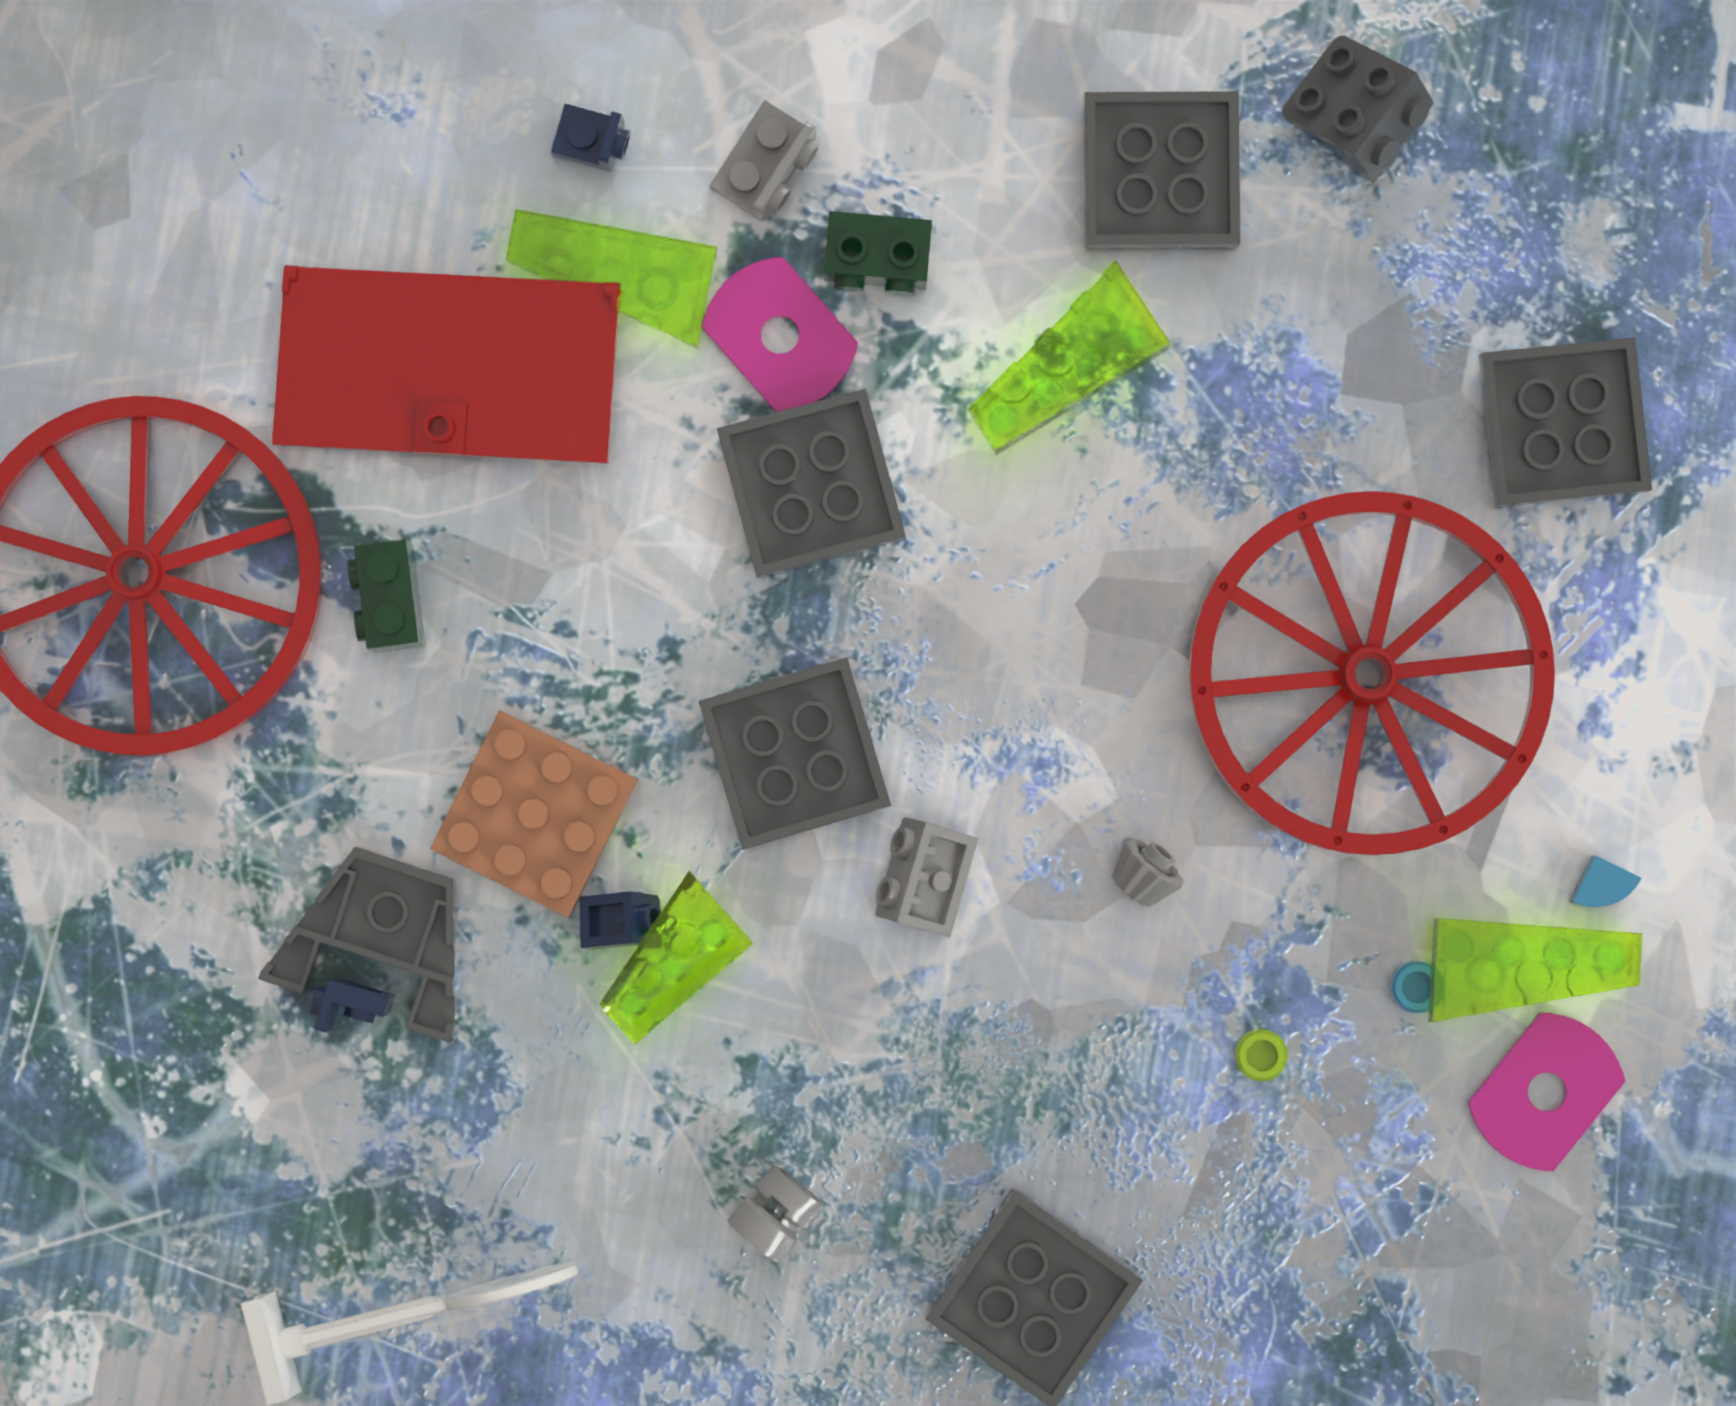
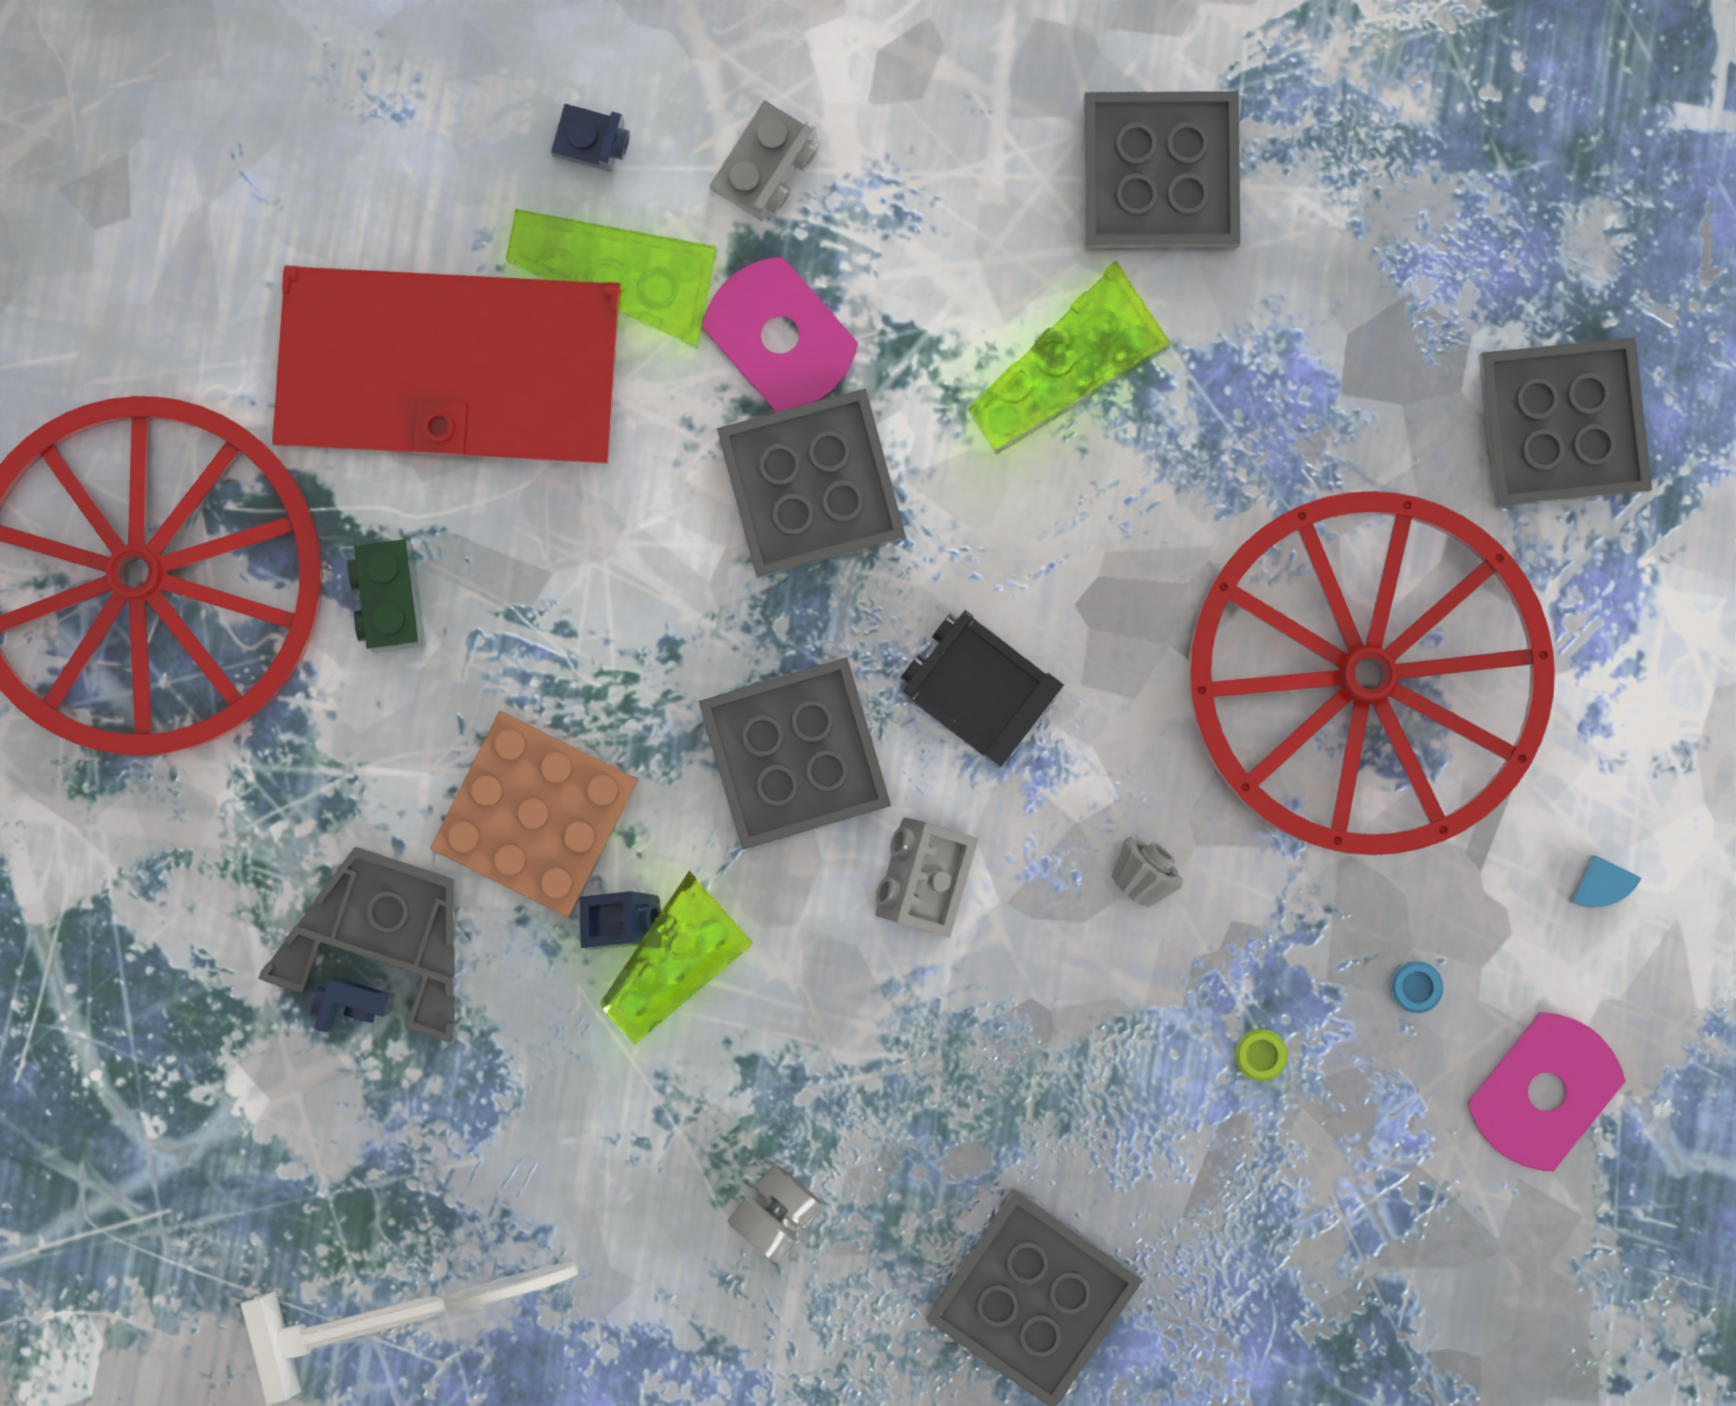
dark green brick [824,211,932,296] -> none
dark grey bracket [1282,36,1434,184] -> none
clear neon green wing [1428,918,1643,1022] -> none
none -> black panel [900,609,1064,769]

